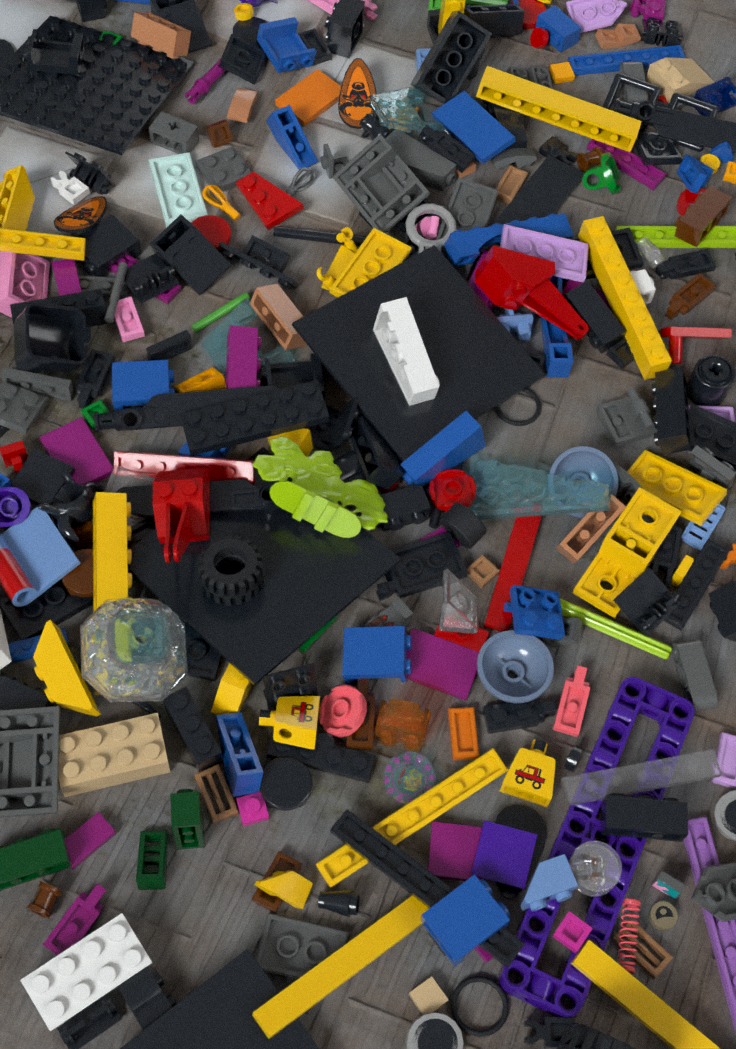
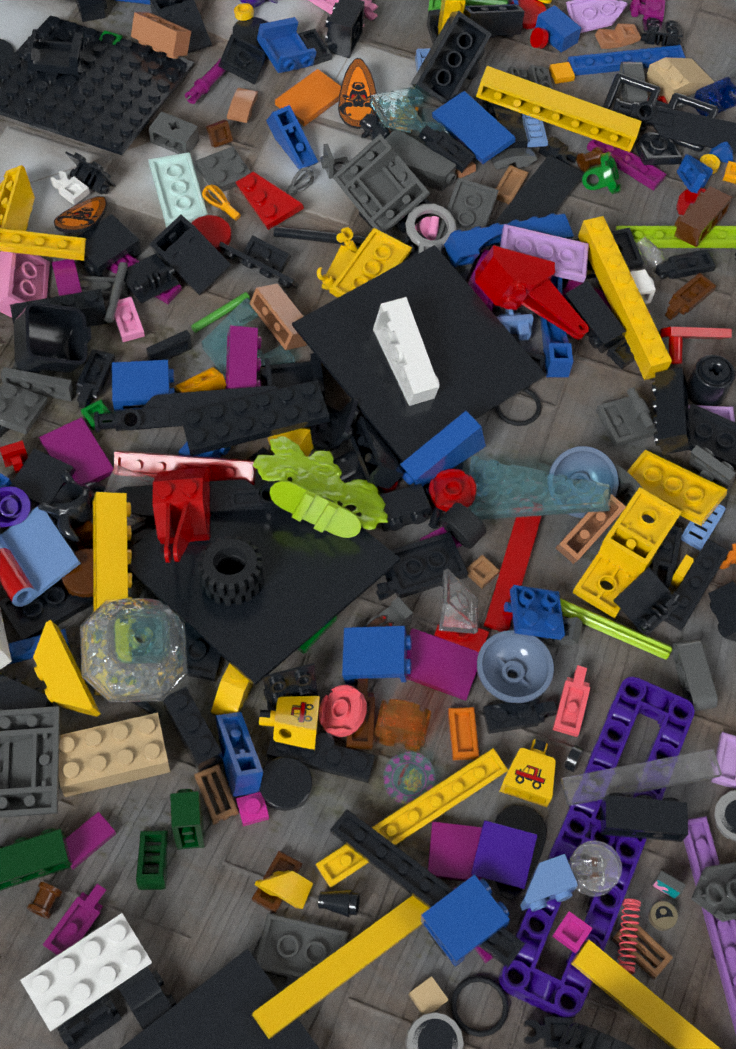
none -> medium blue slope [520,113,548,147]

